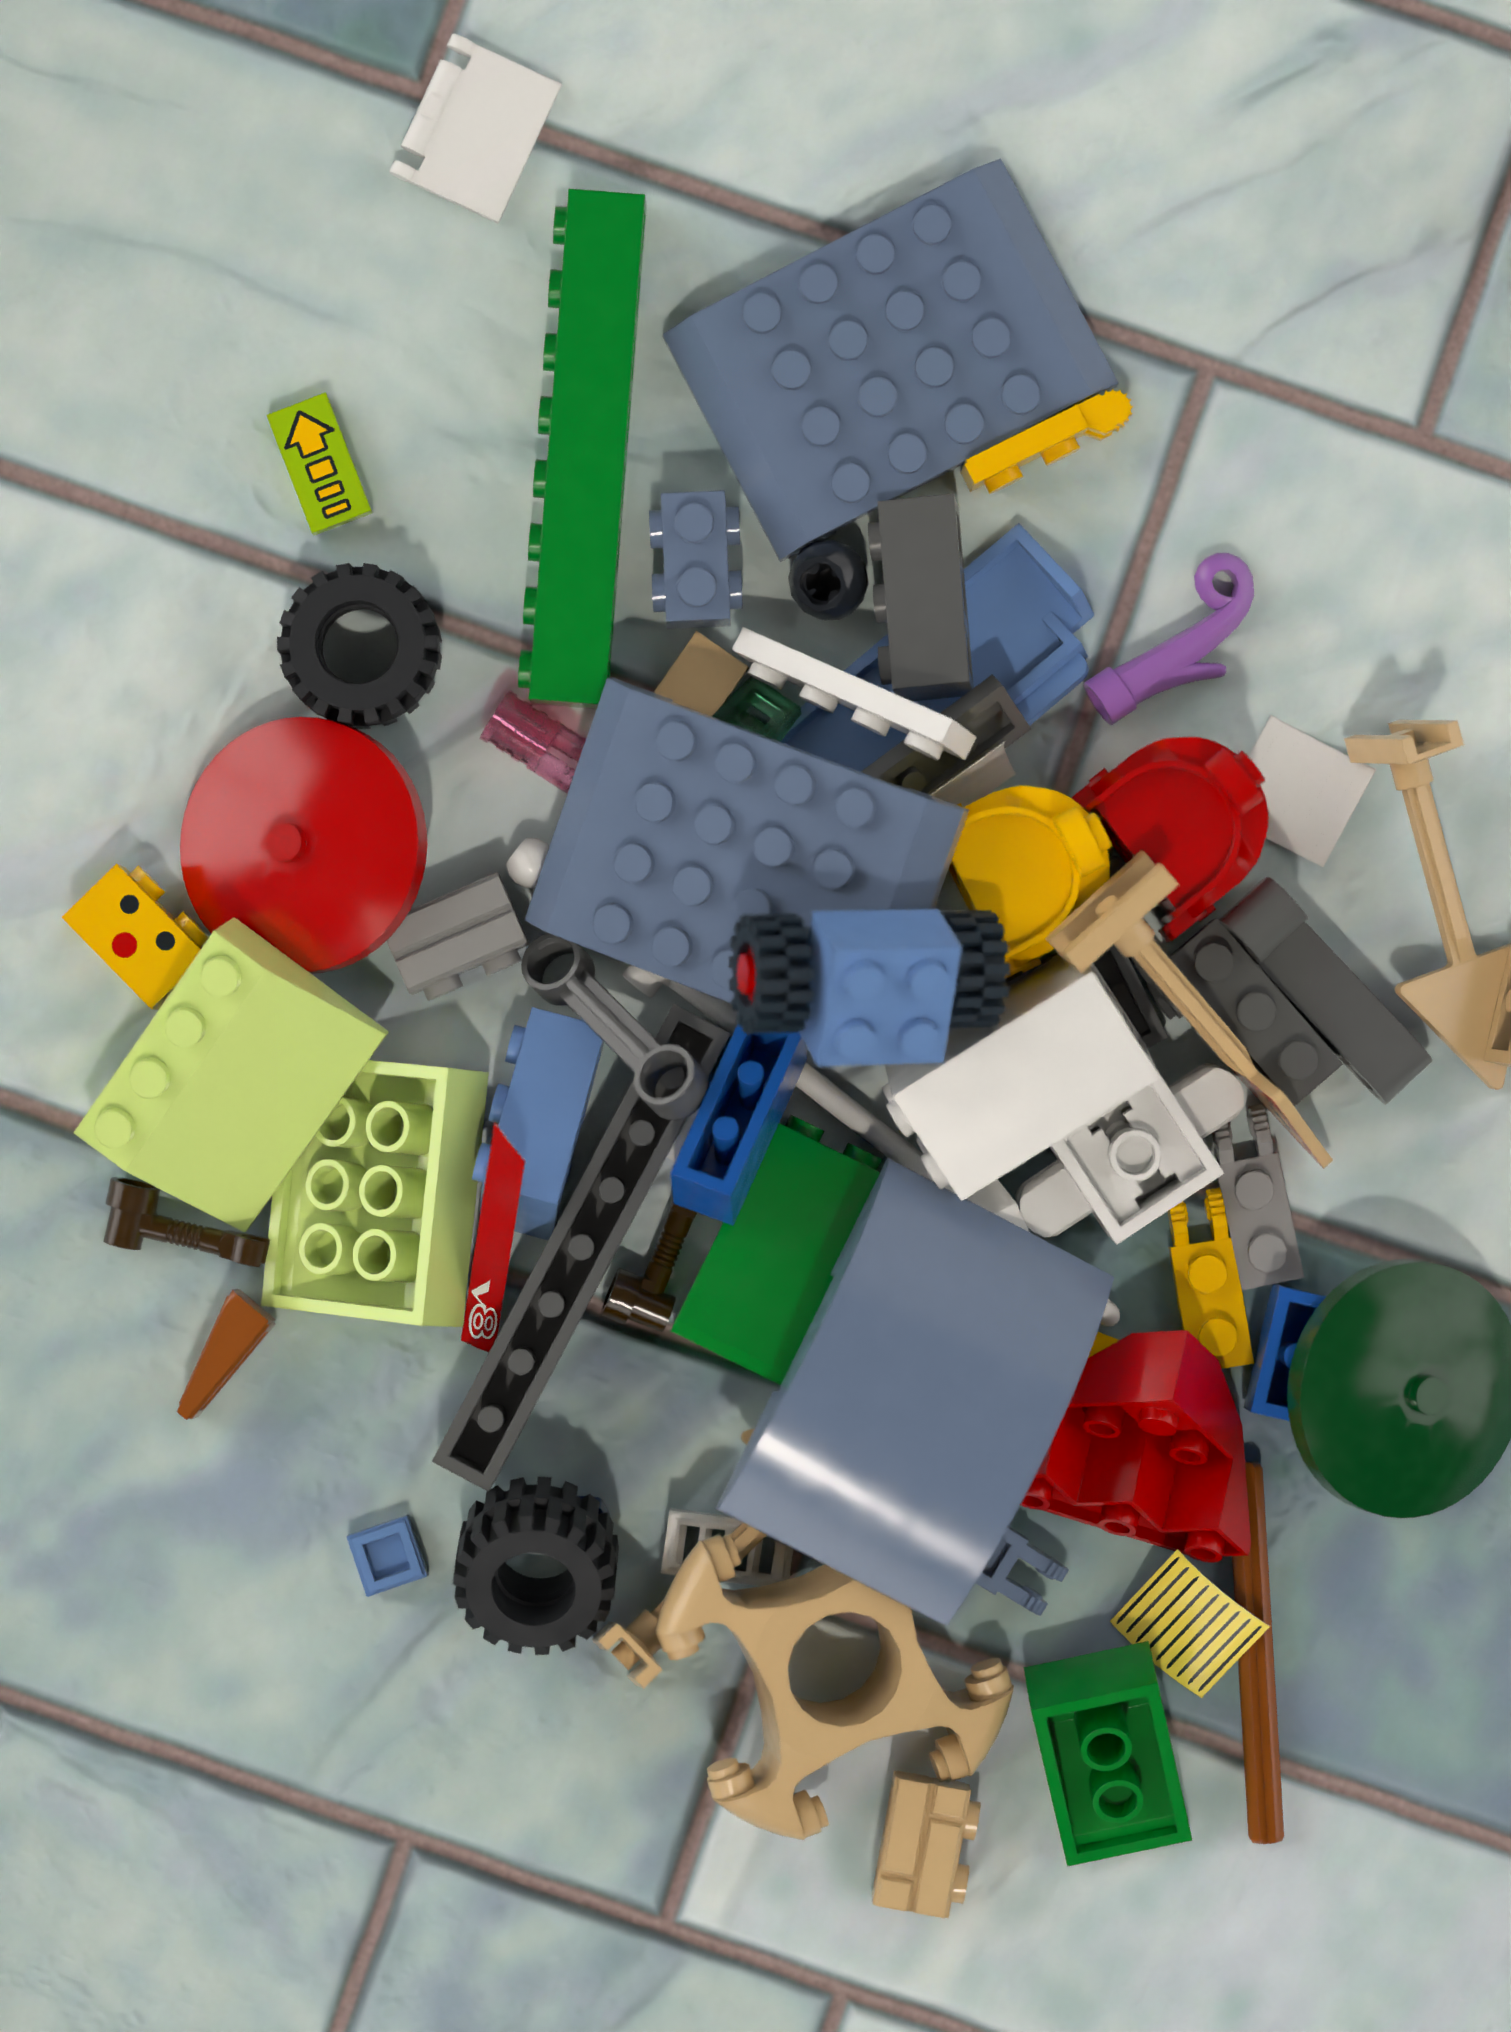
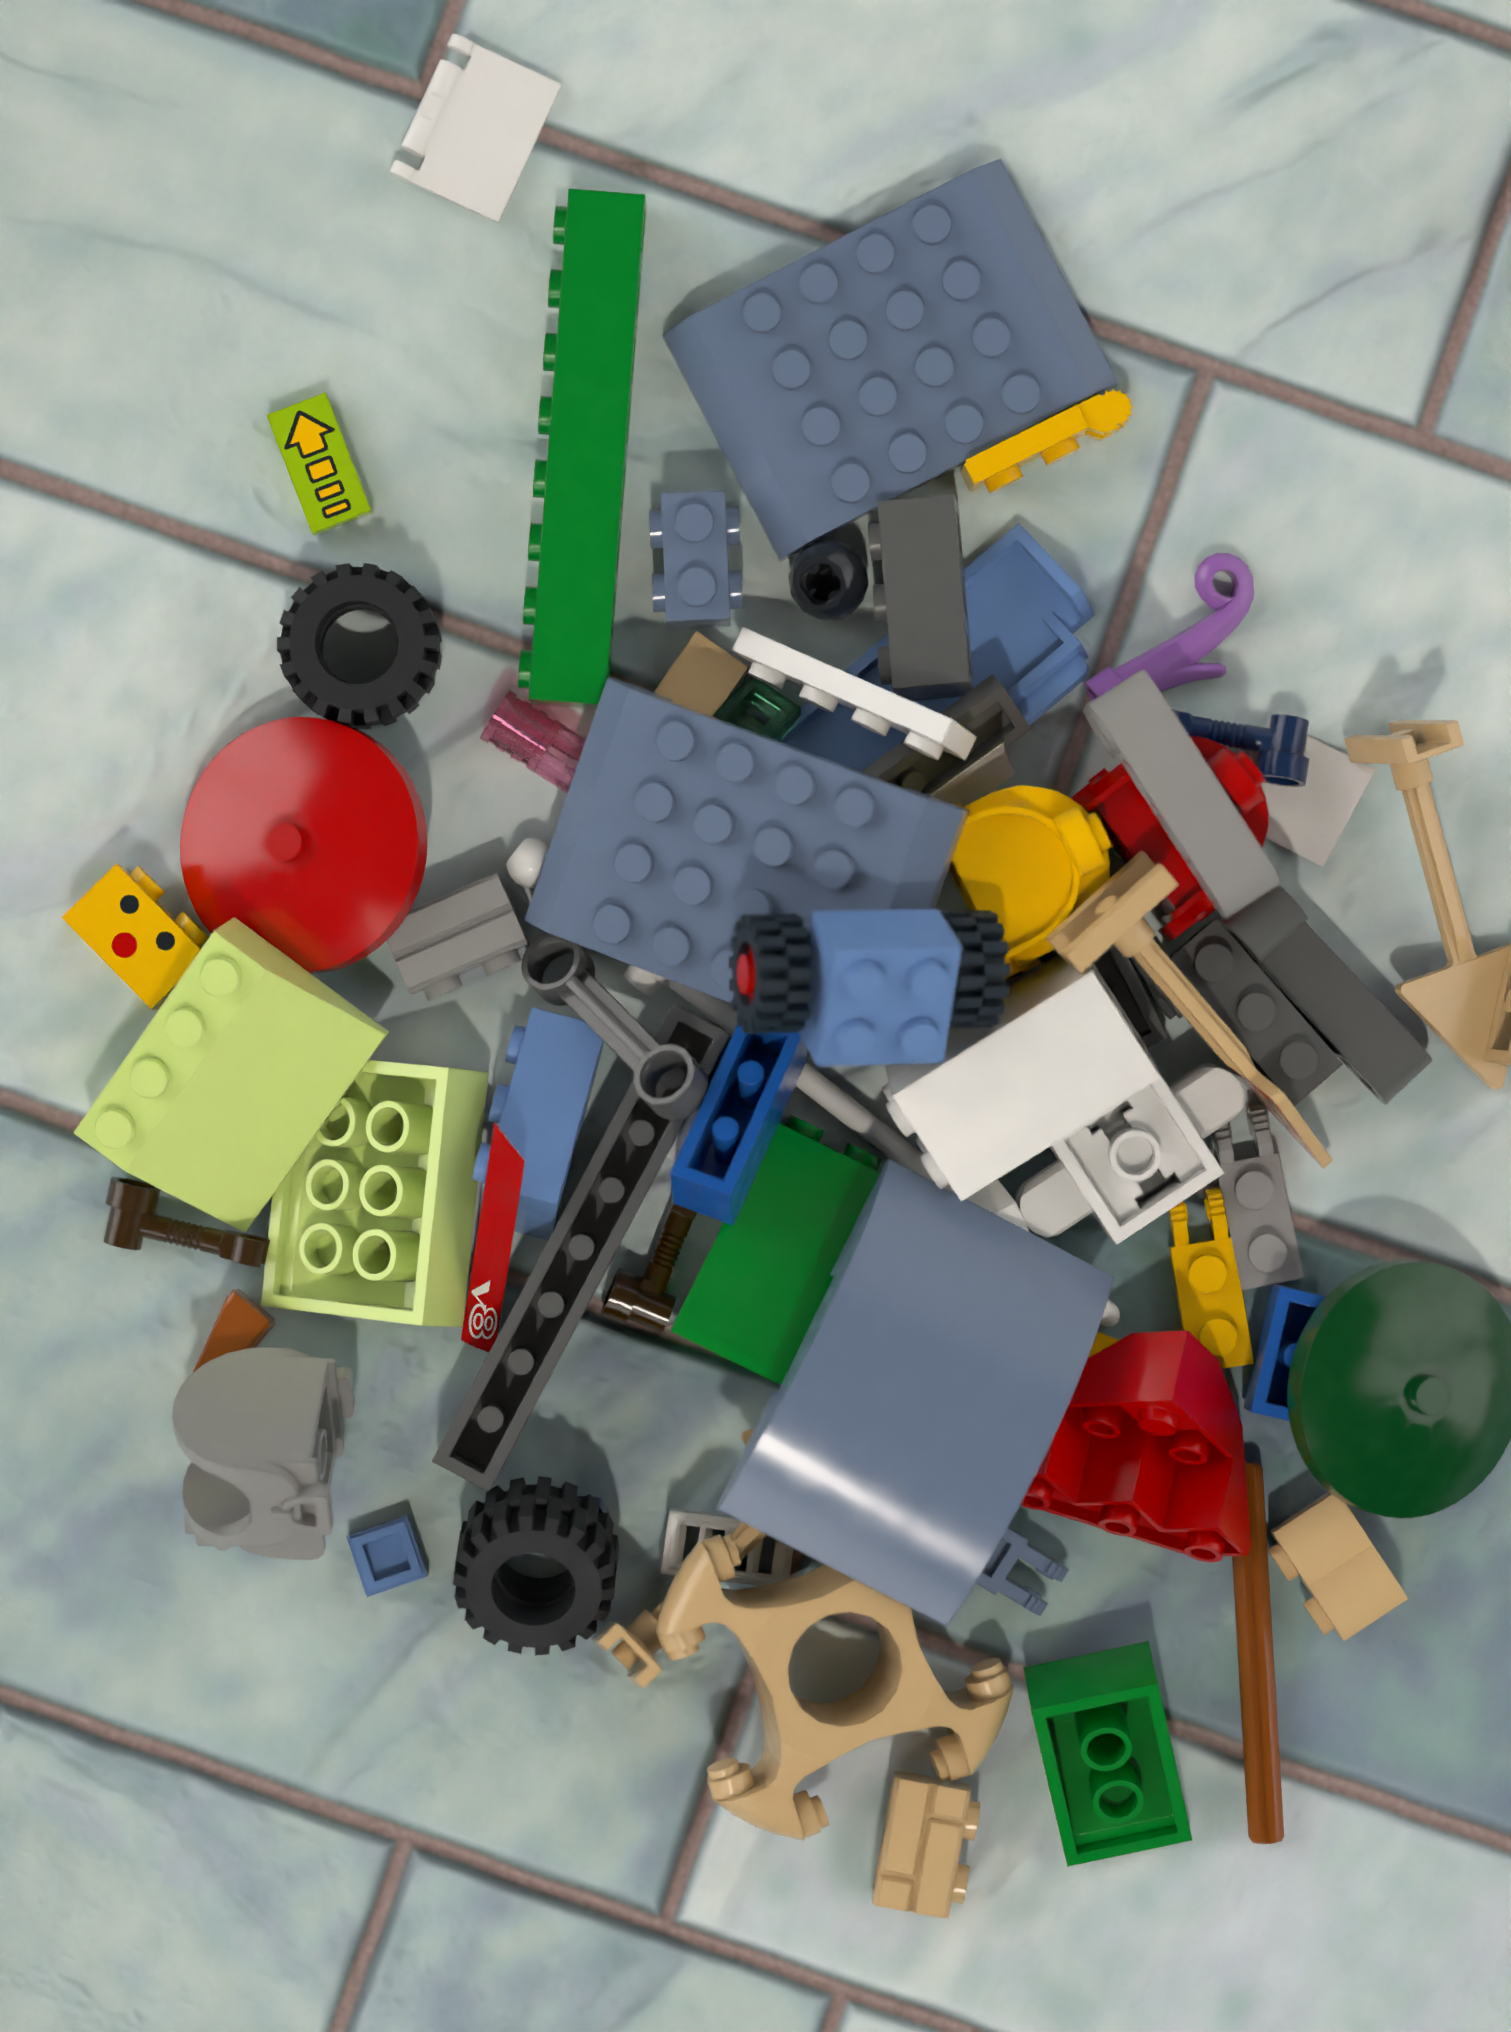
light yellow sticker [1110,1549,1270,1698] -> none
none -> light grey animal [173,1347,355,1560]
none -> light grey beam [1083,669,1281,919]
none -> dark blue brick [1172,709,1310,787]
none -> tan brick [1267,1492,1408,1641]

